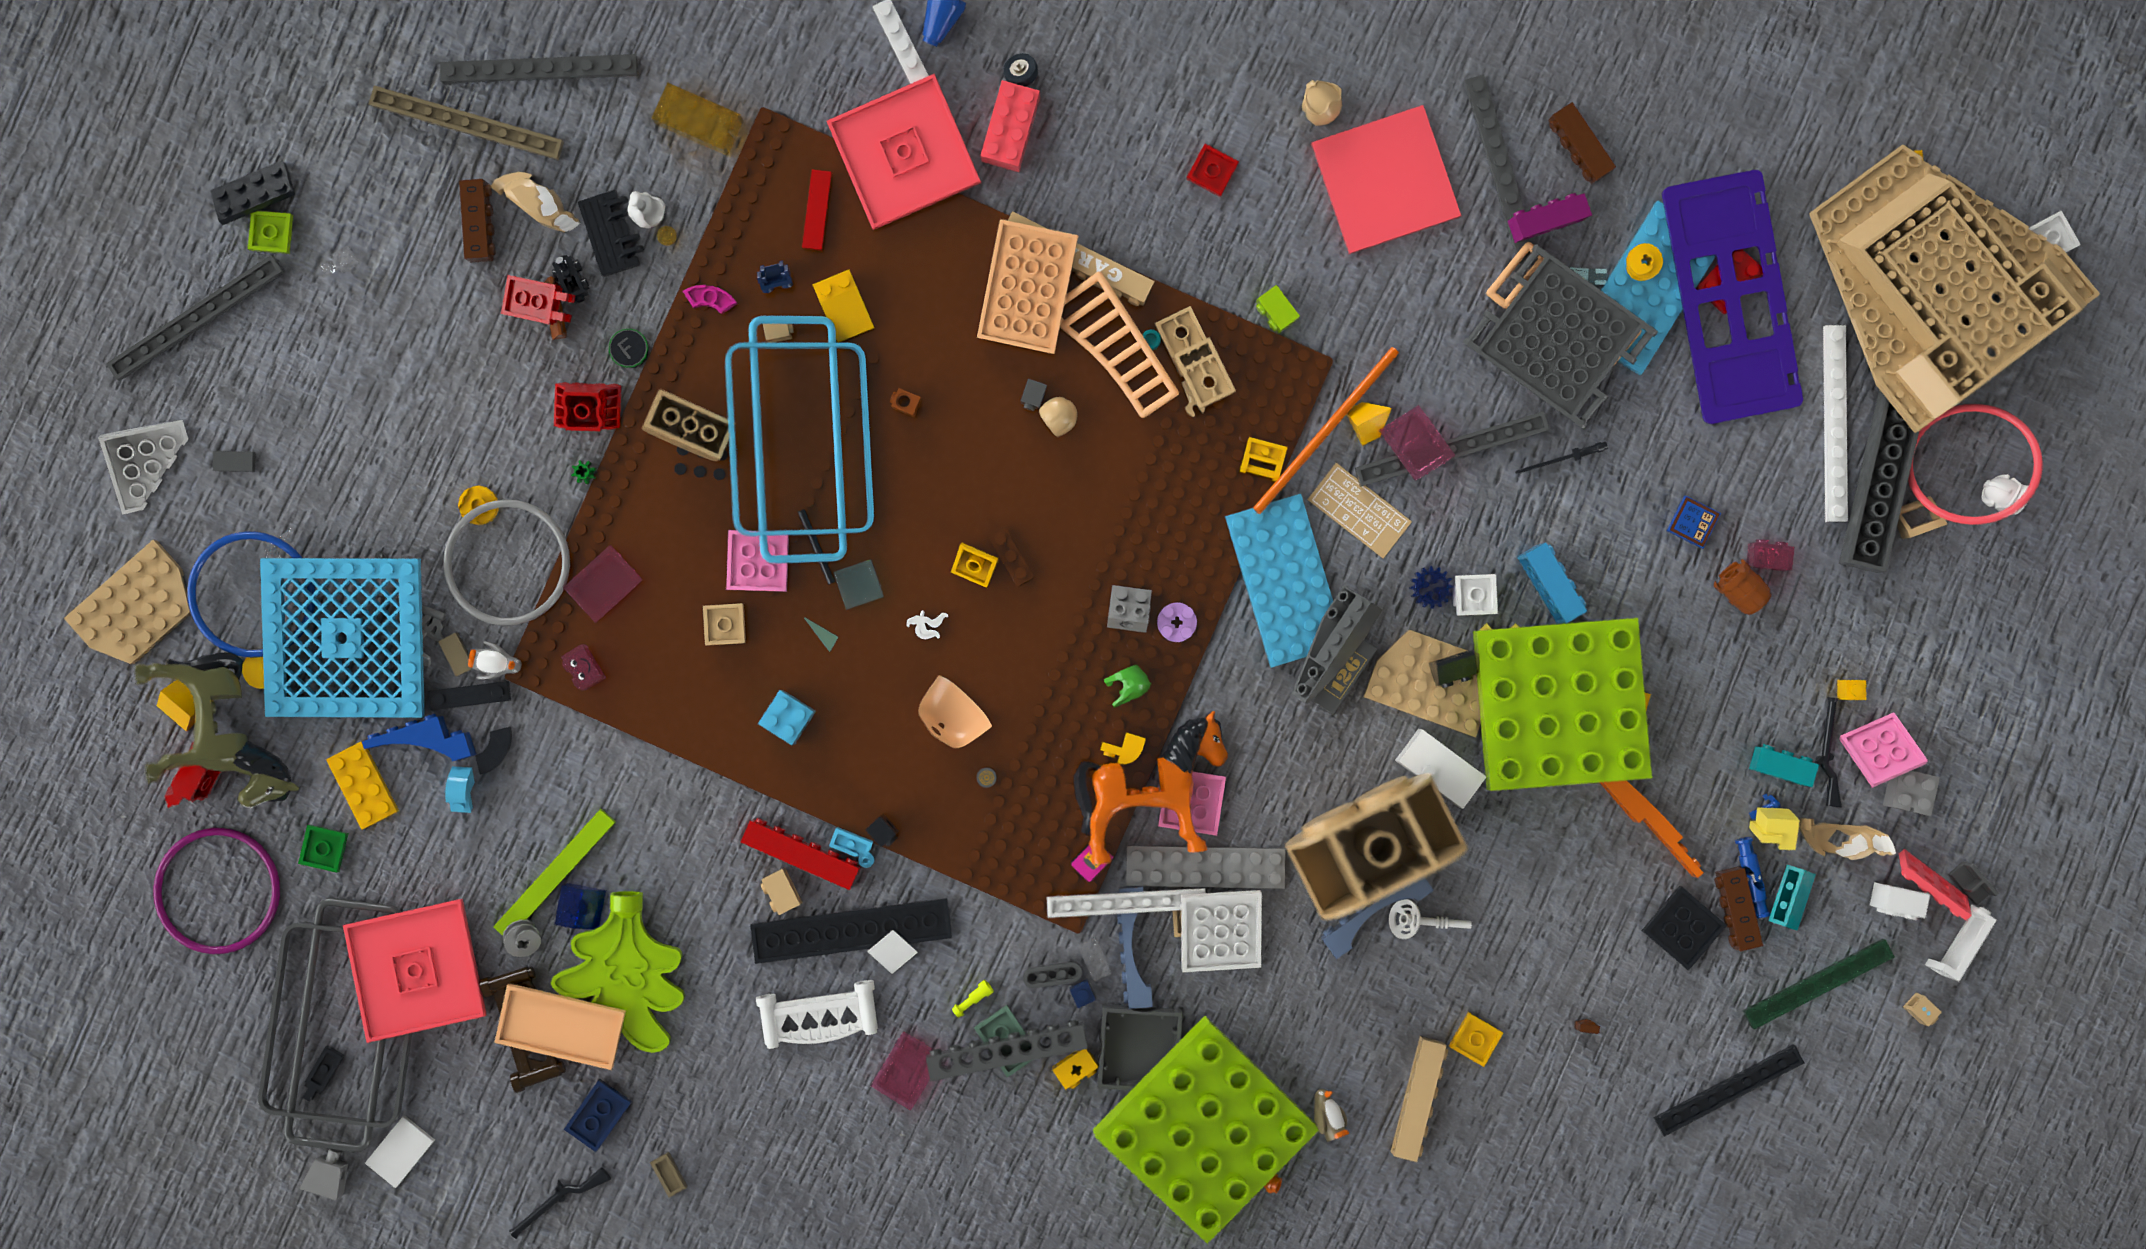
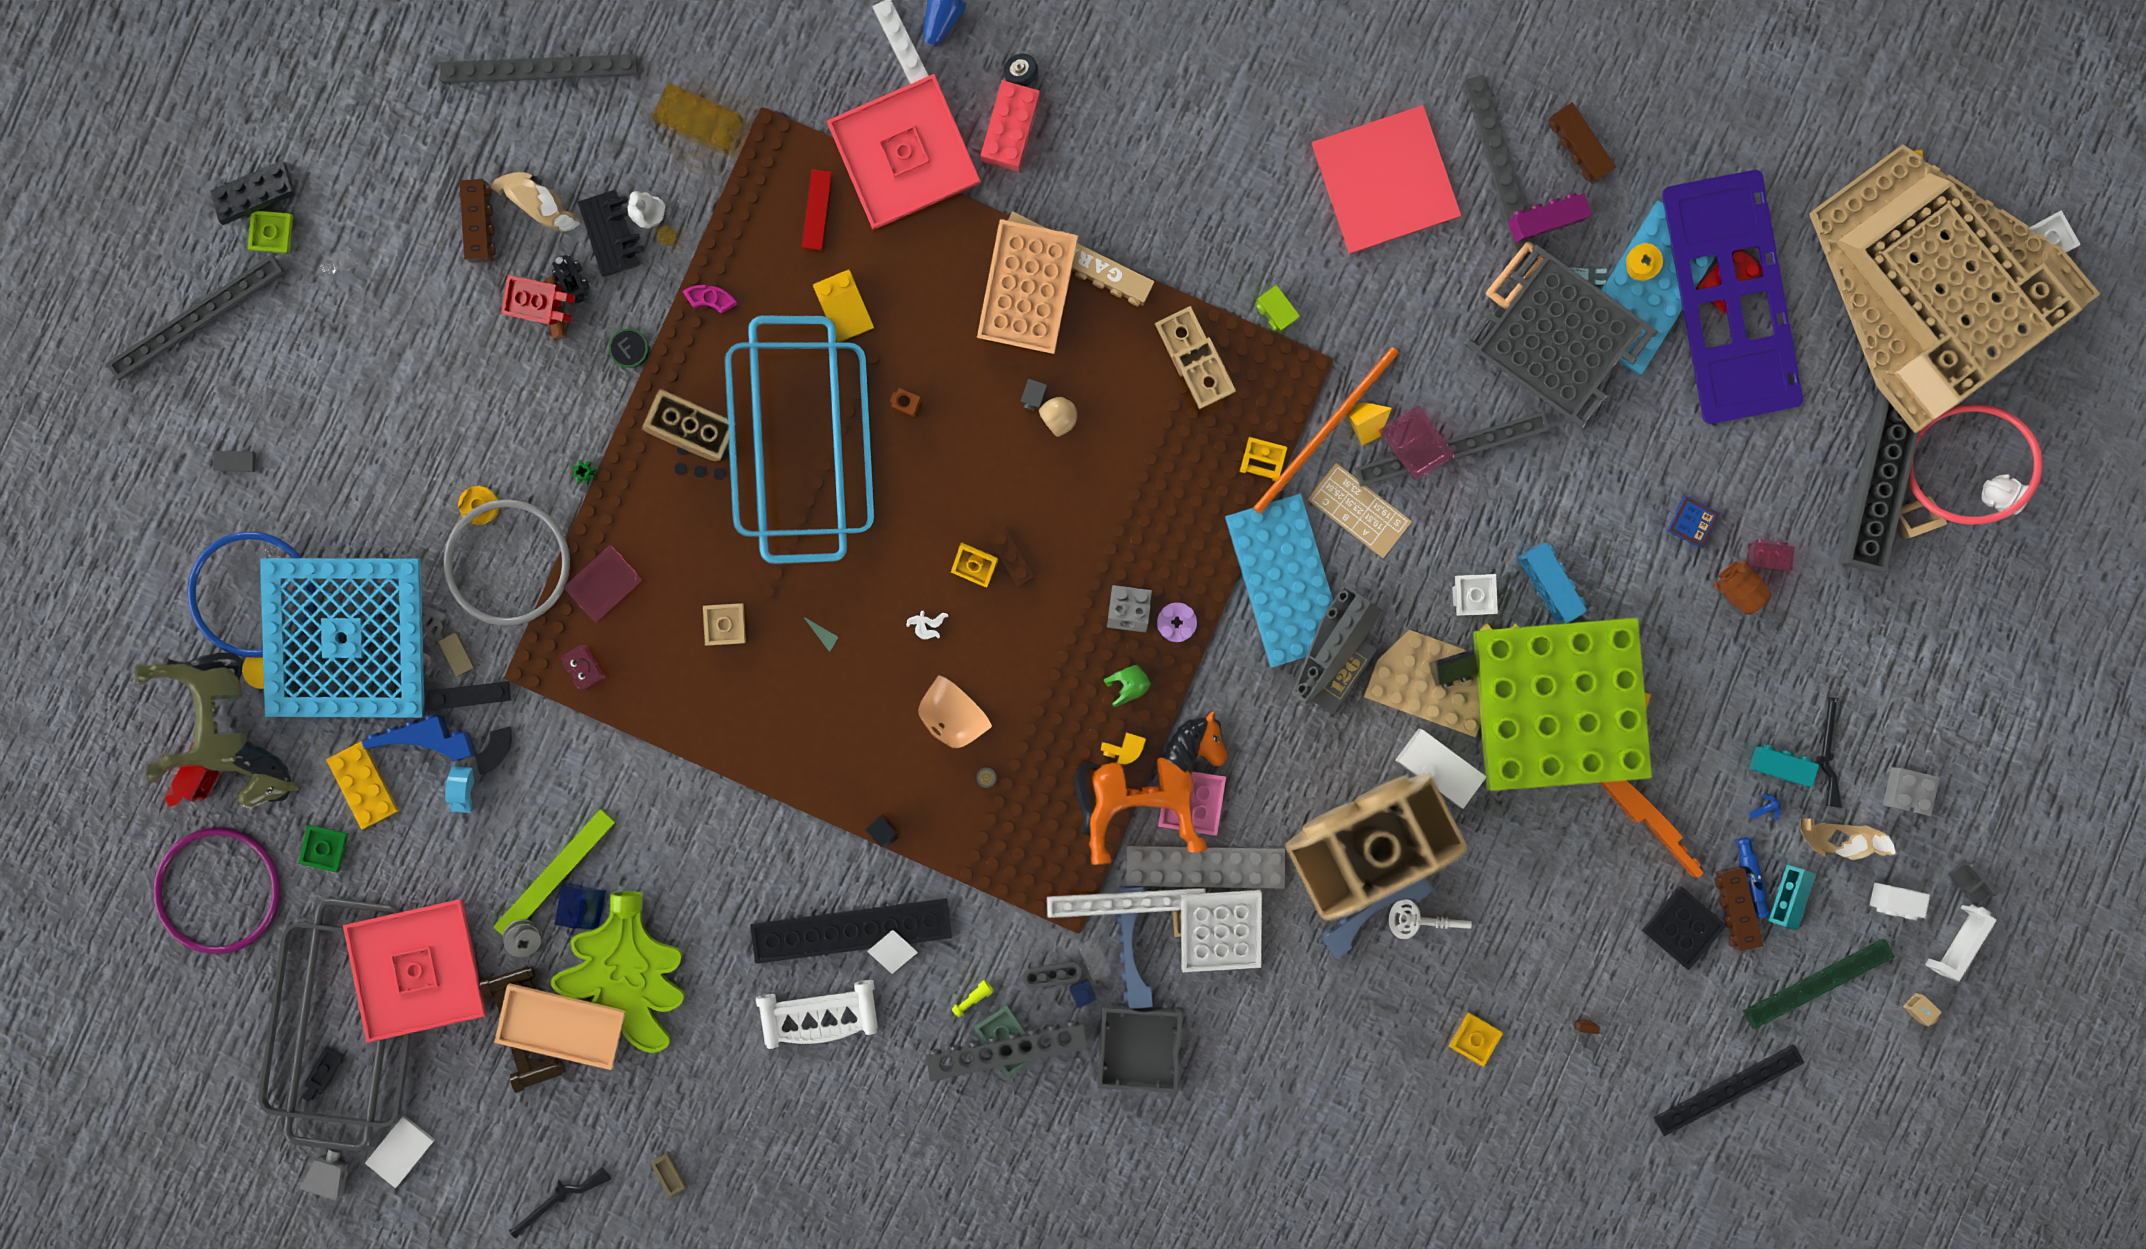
tan plate [64,540,191,664] -> none
white slope [99,420,188,515] -> none
yellow slope [157,680,214,731] -> none
dark tan plate [368,86,564,161] -> none
animal [468,641,521,680] -> none
red slope [554,382,621,431] -> none
dark blue plate [564,1079,632,1152] -> none
bright pink plate [726,530,789,592] -> none
red brick [740,818,861,890] -> none
dark blue piece [757,260,793,293] -> none
medium azure brick [758,690,816,745] -> none
tan brick [761,867,803,915] -> none
tan brick [763,324,794,343] -> none
black bar [798,509,836,585] -> none
medium azure hinge [829,827,875,868] -> none
clear light blue tile [833,559,884,610] -> none
clear pink piece [870,1031,934,1111] -> none
yellow brick [1052,1049,1099,1090] -> none
light nougat bar [1060,272,1179,418] -> none
dark pink piece [1071,842,1113,882] -> none
lime plate [1093,1016,1319,1244] -> none
teal tile [1143,329,1161,350] -> none
tan bar [1182,381,1205,417] -> none
red tile [1186,144,1239,197] -> none
orange plate [1264,1174,1282,1194] -> none
tan helmet [1302,80,1342,126] -> none
animal [1314,1089,1349,1142] -> none
tan brick [1391,1036,1448,1162] -> none
clear blue gear [1409,566,1454,609] -> none
black sword [1515,442,1608,474] -> none
light yellow plate [1749,807,1800,850] -> none
white plate [1823,325,1848,522] -> none
yellow brick [1837,680,1866,700] -> none
bright pink plate [1839,712,1928,788] -> none
coral plate [1899,849,1972,920] -> none

